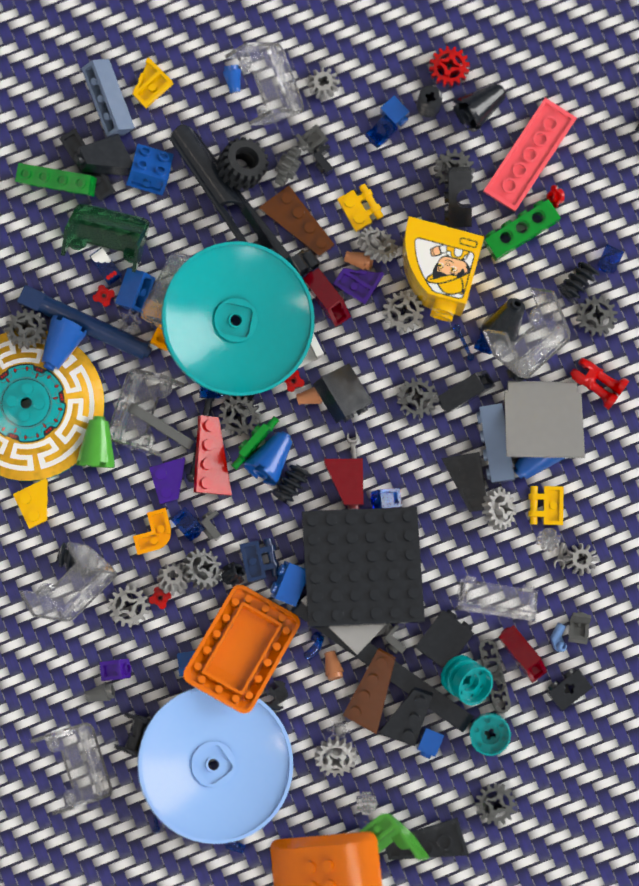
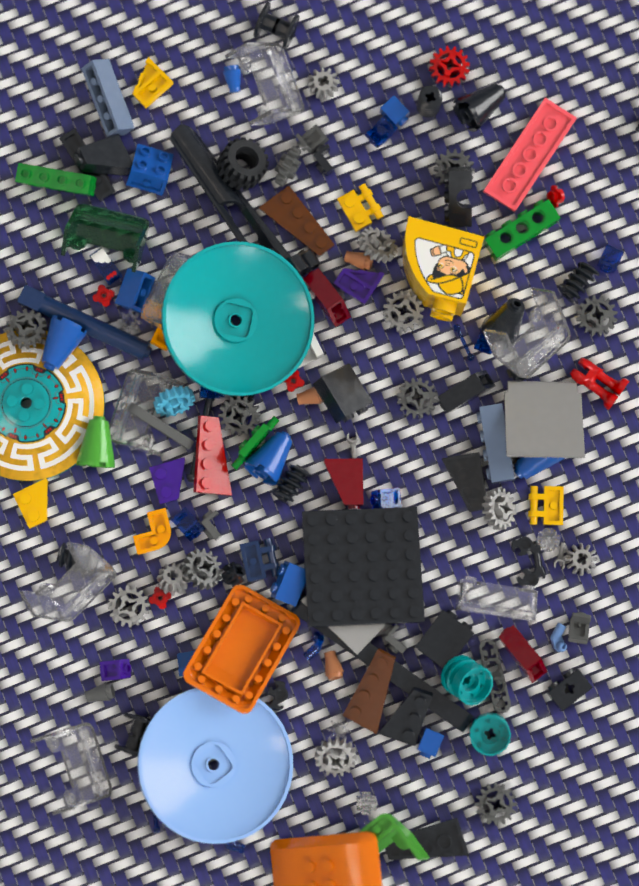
none -> medium azure gear [153,385,196,417]
none -> black hose [253,2,300,50]
none -> black helmet [511,536,546,587]

